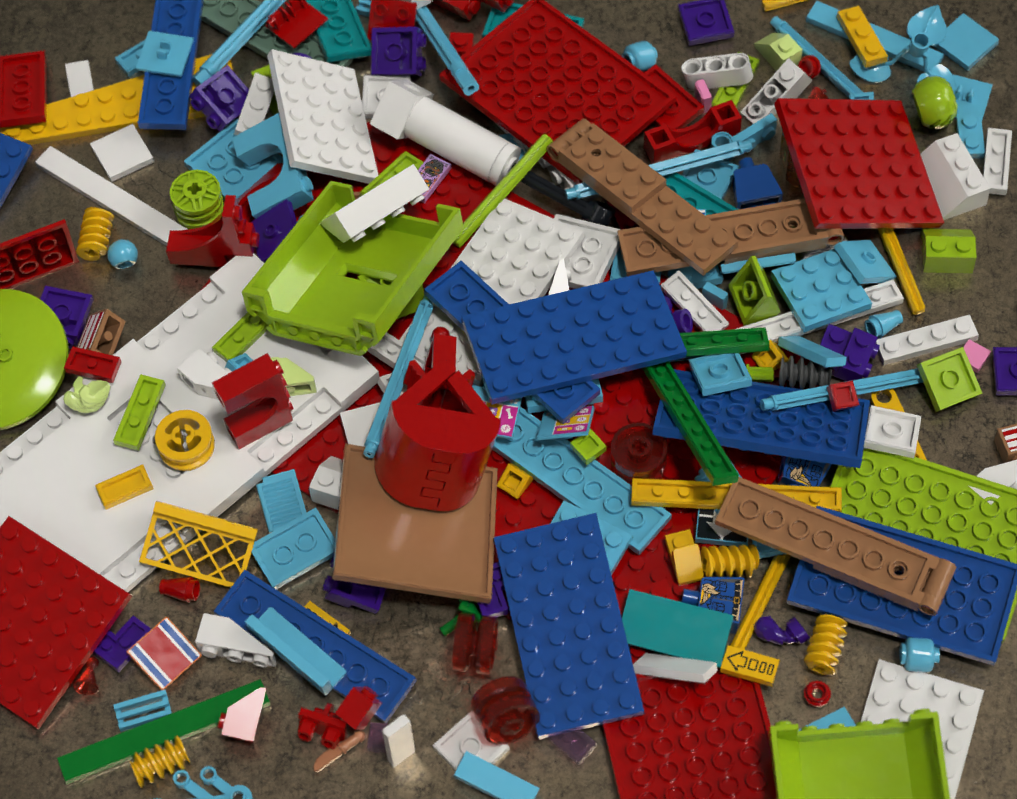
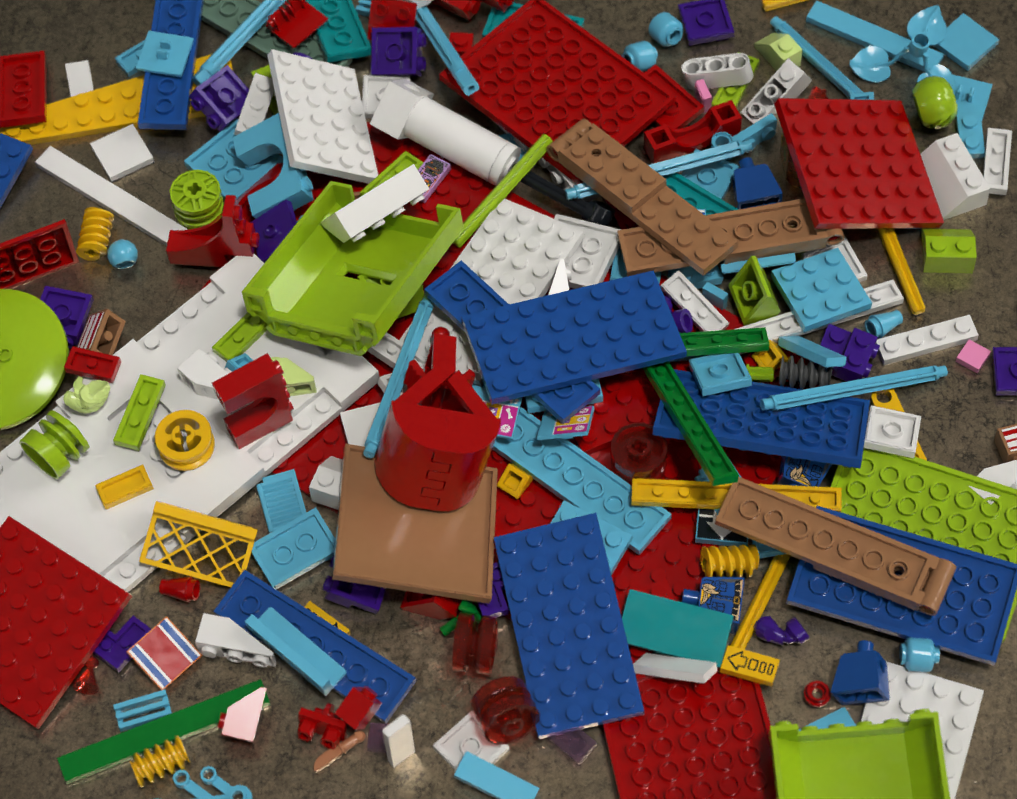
lime plate [570,428,607,465] -> none
yellow slope [665,530,704,586] -> none
red plate [798,55,821,79] -> none
yellow piece [804,614,848,676] -> none
red tile [827,381,859,411] -> none
medium azure plate [834,240,897,284] -> none
yellow plate [836,6,888,68] -> none
lime plate [917,347,983,412] -> none
none -> lime wheel [19,410,90,479]
none -> red slope [400,591,462,620]
none -> medium azure head [649,12,683,47]
none -> blue torso [831,640,890,705]

